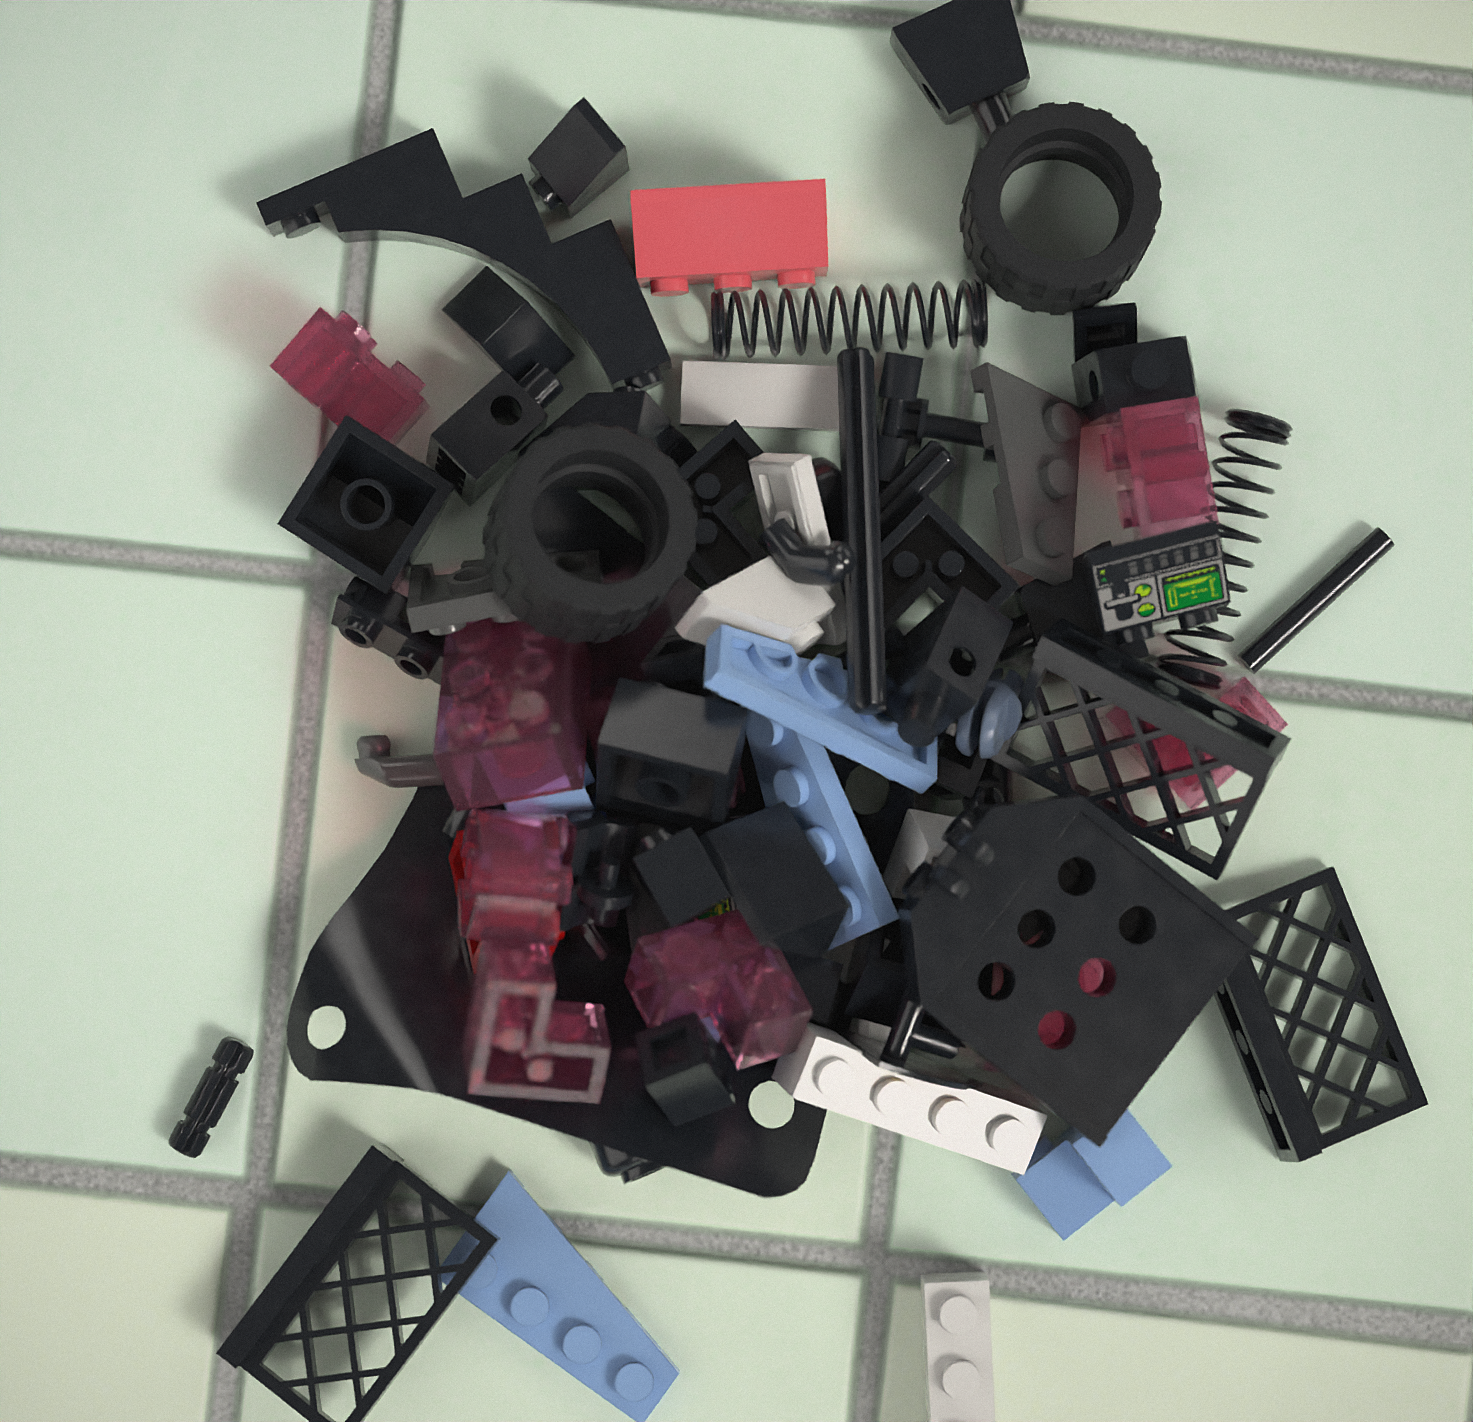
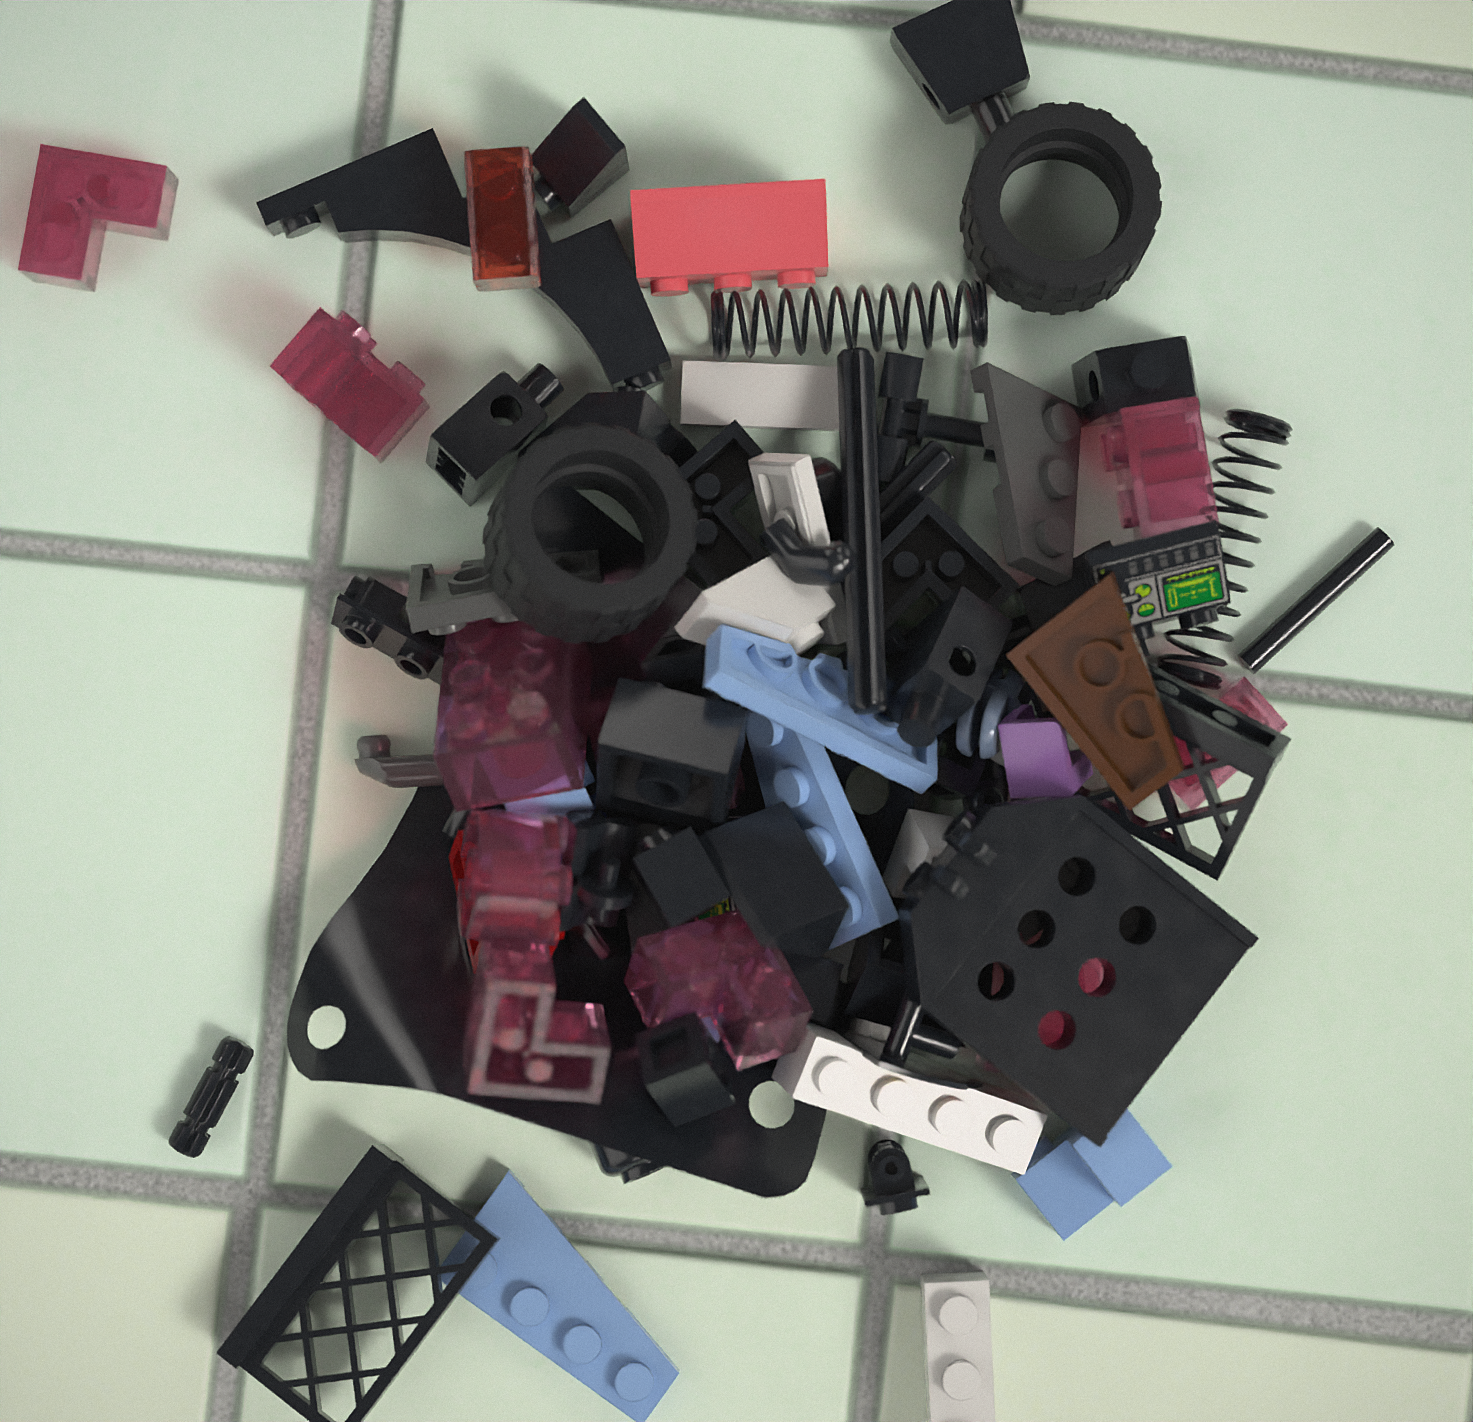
black slope [277,415,456,594] -> none
black slope [442,266,576,382] -> none
black slope [1072,302,1137,362] -> none
black fence [1214,866,1429,1163] -> none
none -> clear pink brick [18,144,179,292]
none -> clear red brick [464,146,542,292]
none -> black hinge [860,1139,930,1215]
none -> medium lavender panel [998,704,1093,798]
none -> reddish brown wing [1007,571,1184,811]

